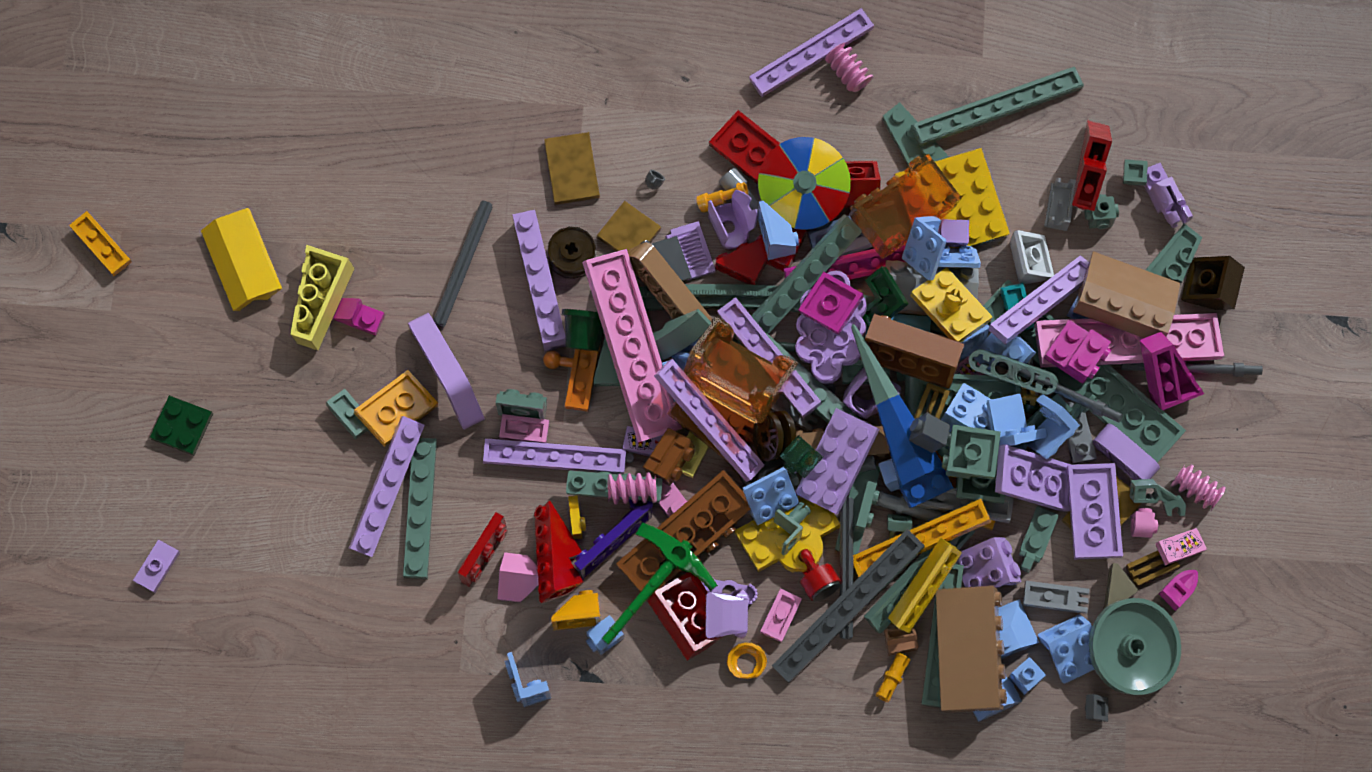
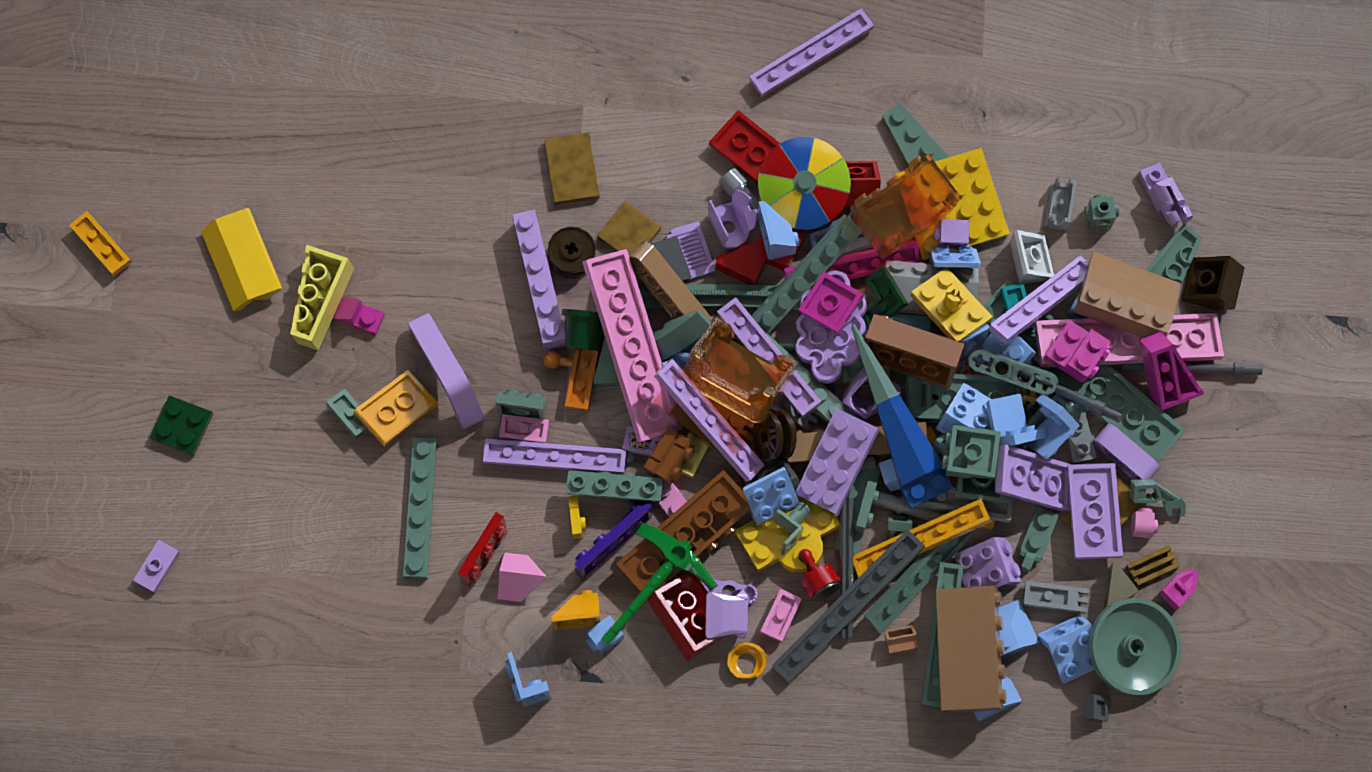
lavender plate [349,416,425,557] -> none
dark grey axle [433,201,493,327] -> none
red slope [534,501,583,603] -> none
bright pink piece [608,472,657,504] -> none
dark grey hinge [645,170,665,190] -> none
light orange piece [696,182,749,213] -> none
clear green brick [780,435,823,478] -> none
bright pink piece [825,42,874,92] -> none
light orange pin [875,653,910,702] -> none
yellow slope [888,538,962,633] -> none
light blue bracket [902,216,946,281] -> none
dark grey brick [909,413,950,453] -> none
sand green tile [911,66,1084,147] -> none
pearl gold tile [914,383,950,419] -> none
light blue brick [1008,657,1046,695] -> none
red slope [1072,120,1112,211] -> none
sand green tile [1123,159,1148,186] -> none
bright pink tile [1155,528,1207,565] -> none
bright pink piece [1171,464,1226,511] -> none

